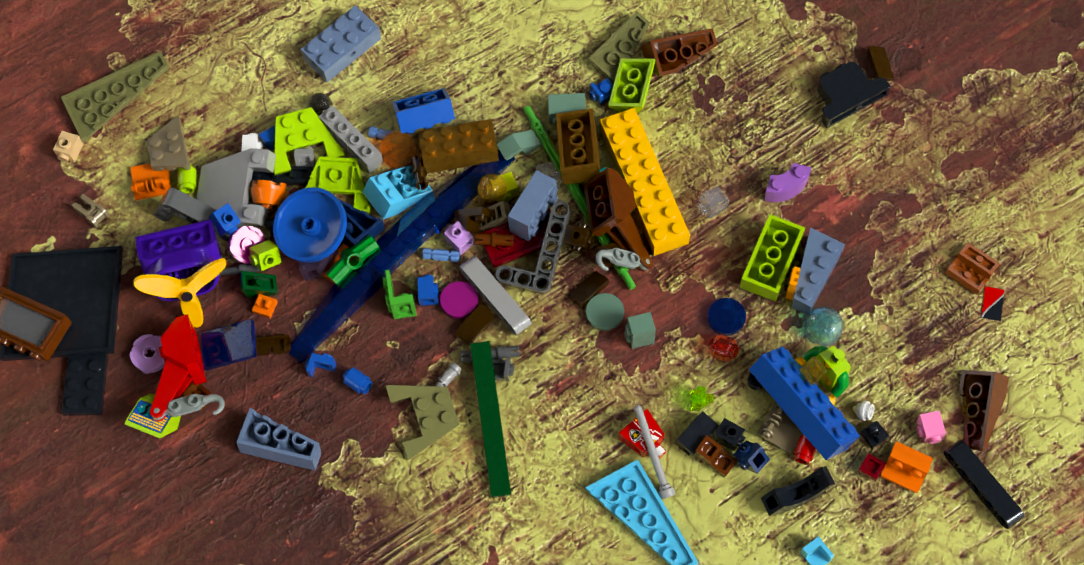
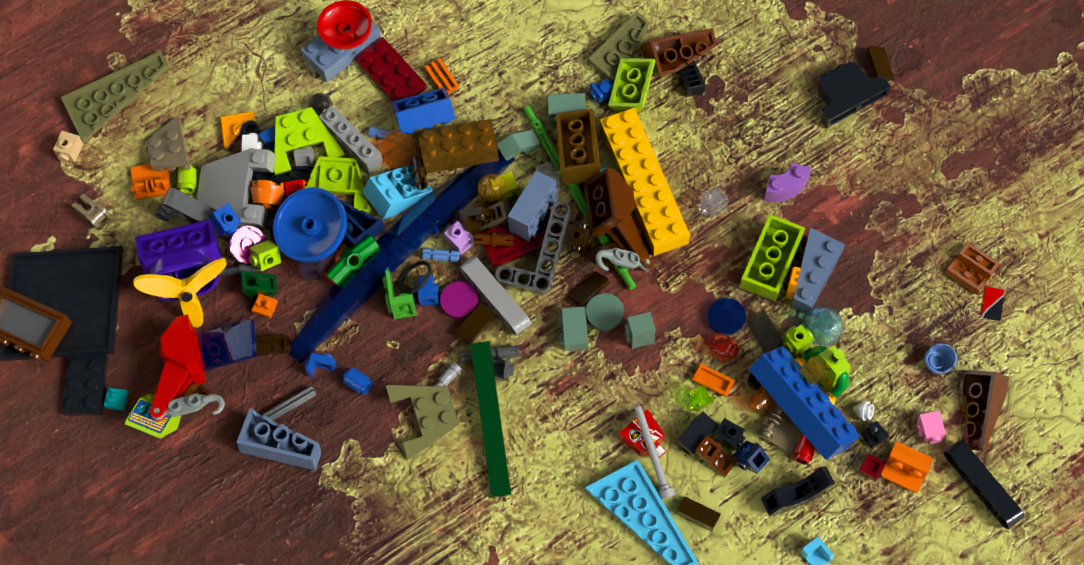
lavender plate [130,334,165,374] -> none
none -> teal tile [104,387,129,411]
none -> light orange tile [220,111,255,149]
none -> black bush [242,121,260,135]
none -> dark grey axle [262,386,316,421]
none -> red panel [284,179,308,198]
none -> red dish [317,0,372,50]
none -> dark red plate [354,36,428,102]
none -> black tyre [398,261,432,294]
none -> orange tile [424,58,459,94]
none -> sand green brick [558,307,588,351]
none -> dark brown slope [676,496,721,532]
none -> black slope [679,60,705,97]
none -> orange tile [691,363,735,397]
none -> clear smoke slope [746,310,783,353]
none -> clear orange brick [748,386,775,414]
none -> lime brick [783,325,813,358]
none -> medium blue hair [924,343,957,374]

